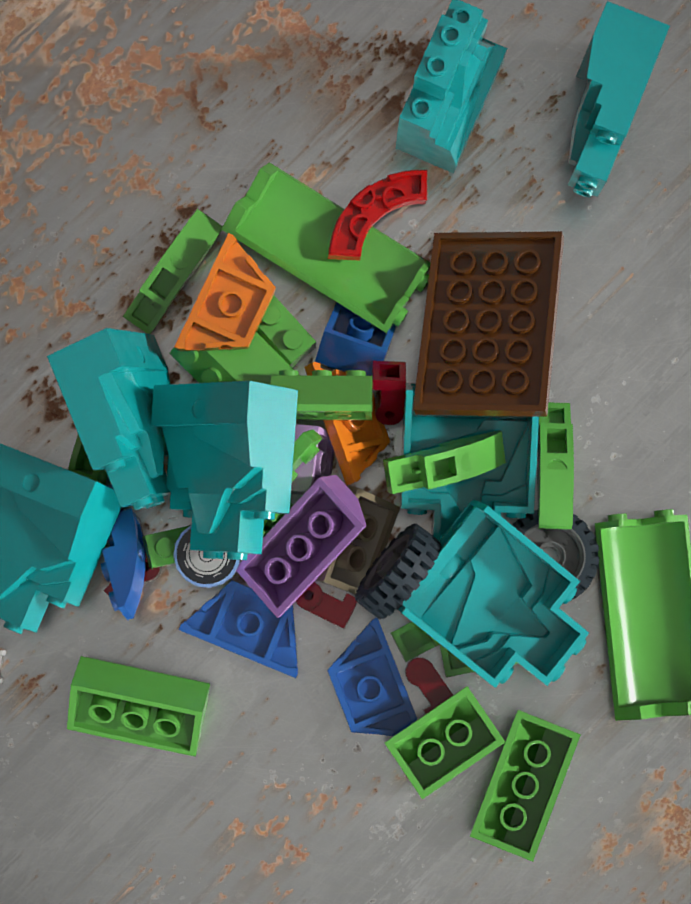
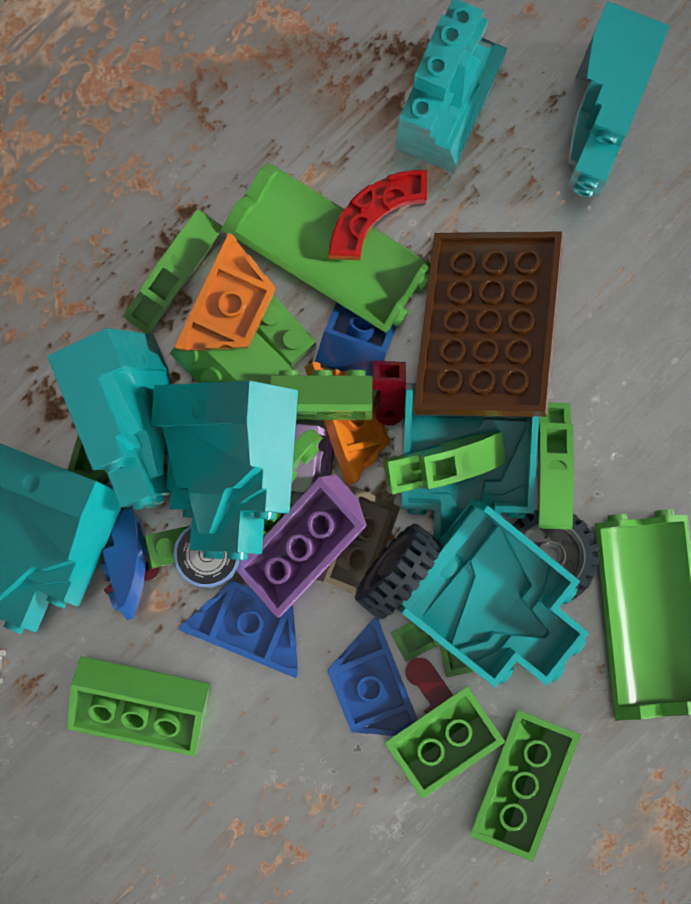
dark red leg [296,582,358,629] -> none

